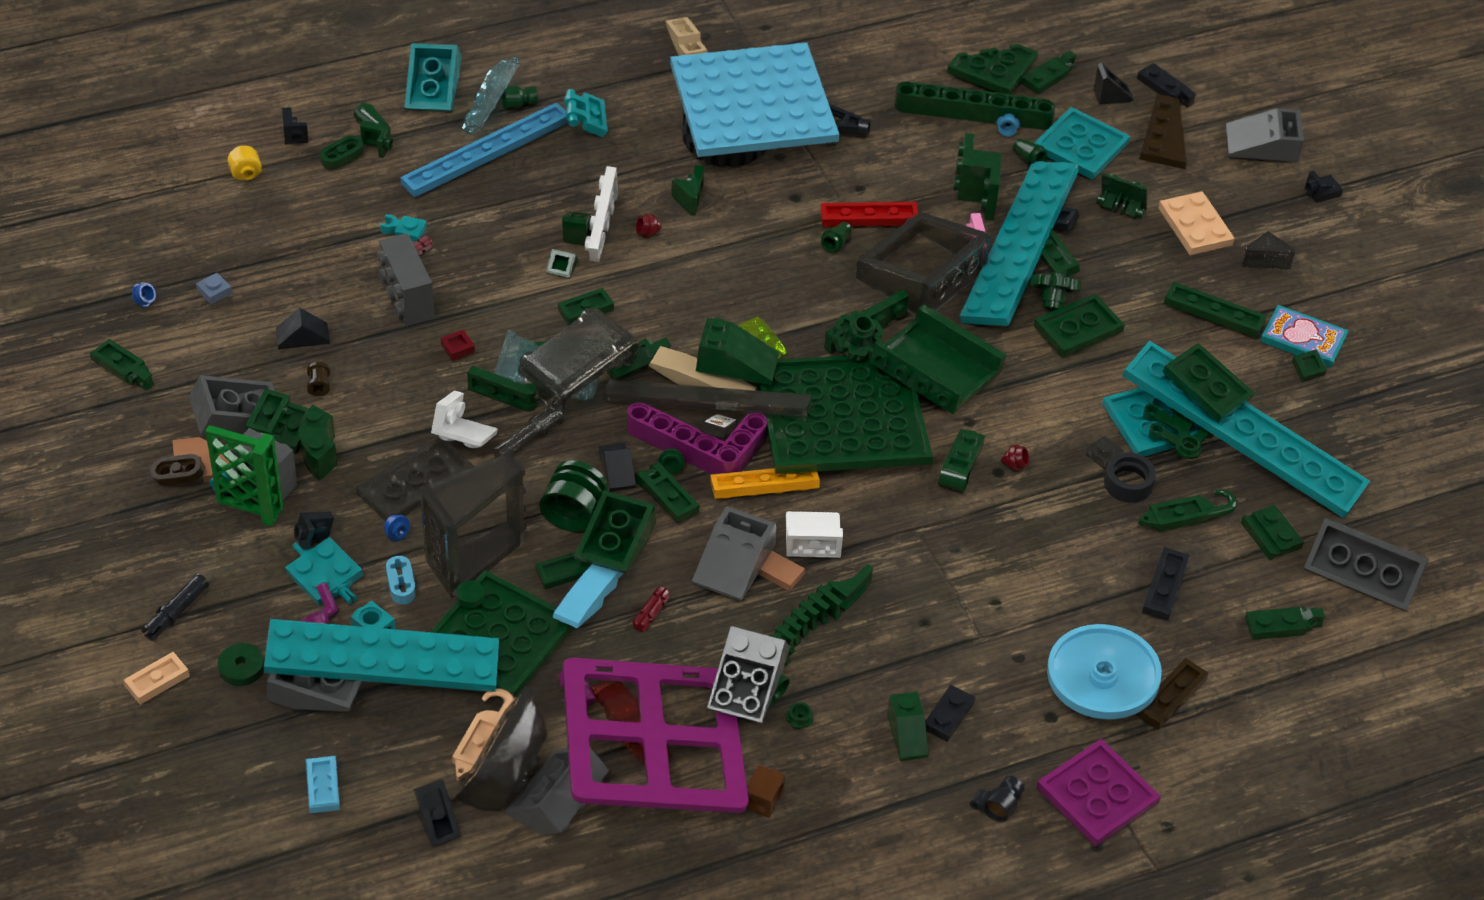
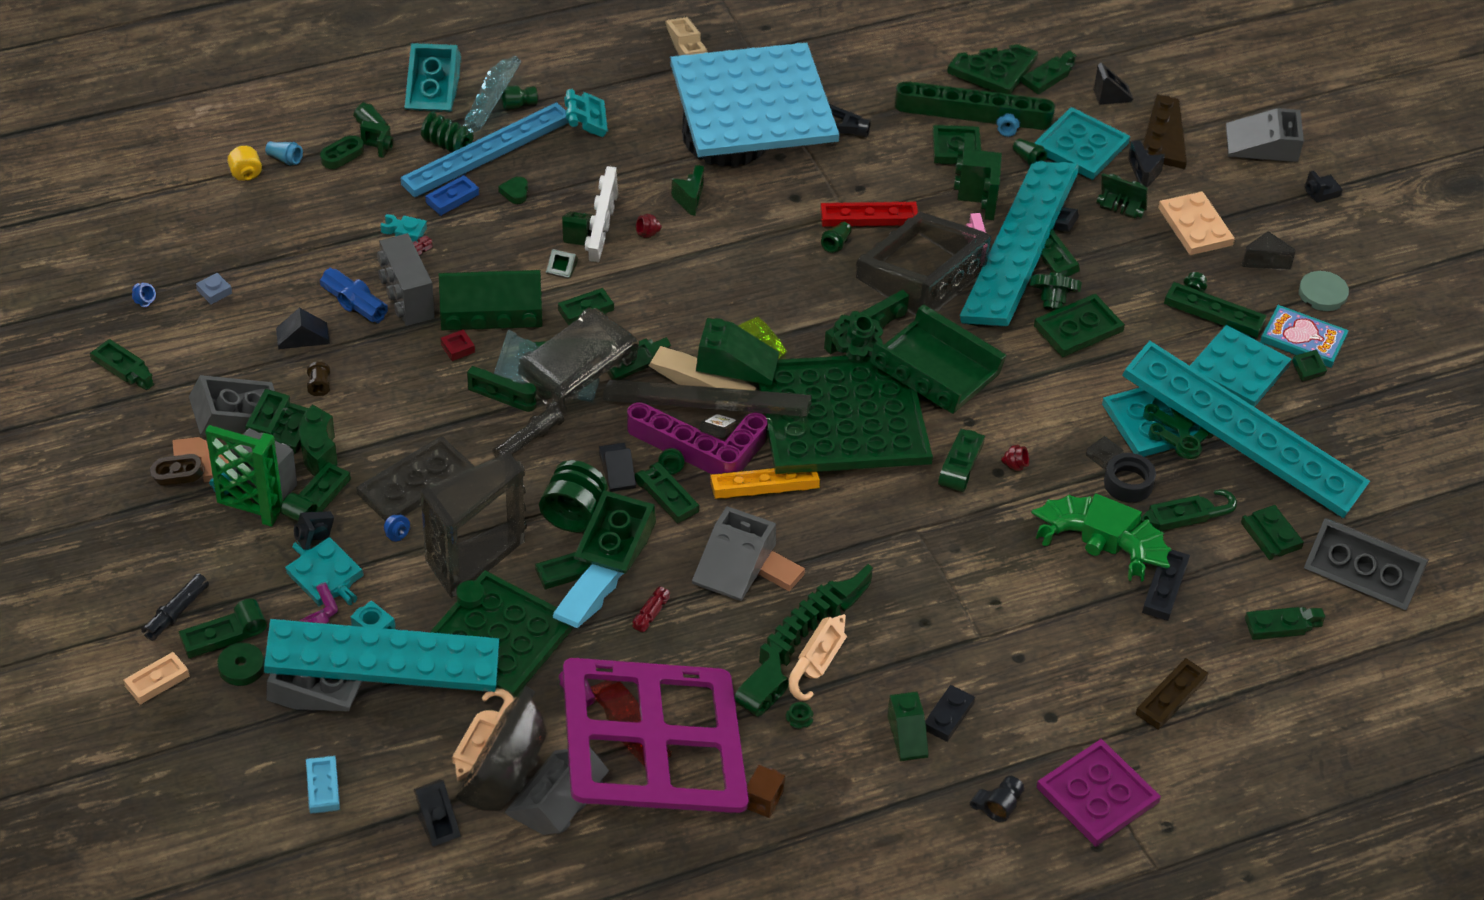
black bracket [282,107,309,145] -> none
medium azure beam [386,556,416,604] -> none
white bracket [431,391,498,448] -> none
dark grey slope [707,626,789,723] -> none
white bracket [786,511,843,558] -> none
medium azure dish [1047,624,1161,719] -> none
black hinge [1137,63,1196,108] -> none
dark green plate [1162,343,1255,422] -> none
none -> dark green plate [179,598,267,659]
none -> dark azure cone [265,141,303,166]
none -> dark green plate [281,462,351,522]
none -> blue piece [320,267,388,324]
none -> dark green piece [421,112,474,152]
none -> blue plate [425,175,479,216]
none -> dark green slope [439,270,542,330]
none -> dark green tile [498,176,528,204]
none -> light nougat plate [788,614,847,701]
none -> dark green plate [932,125,981,164]
none -> green torso [1031,493,1171,582]
none -> black slope [1128,140,1165,188]
none -> dark green plate [1183,272,1207,292]
none -> teal plate [1190,325,1292,407]
none -> sand green tile [1299,271,1349,311]

